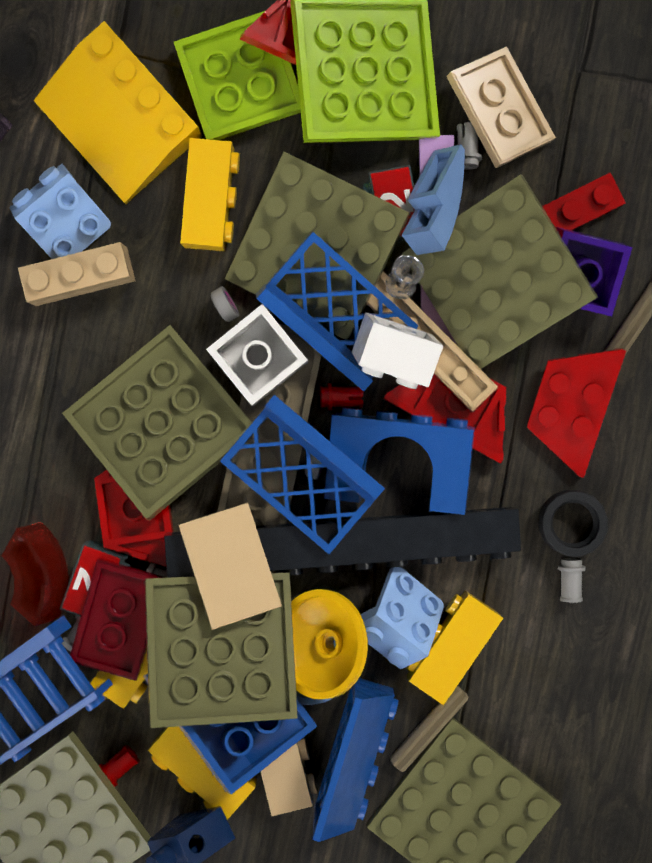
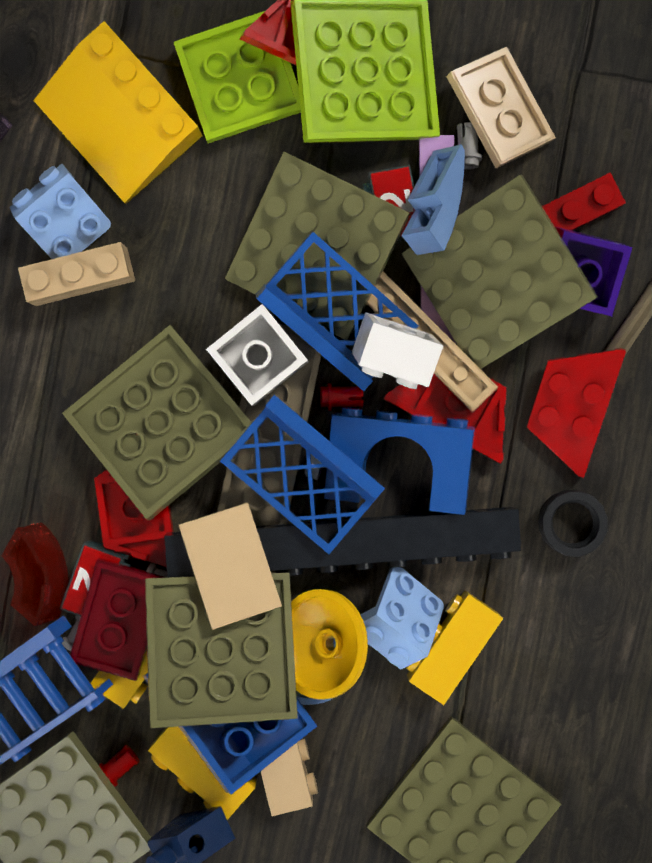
yellow brick [180,138,240,251] -> none
light grey tile [210,286,240,322] -> none
blue slope [312,678,399,842] -> none
clear bush [385,255,424,299] -> none
dark tan axle [390,686,469,772] -> none
light grey pin [558,558,585,603] -> none

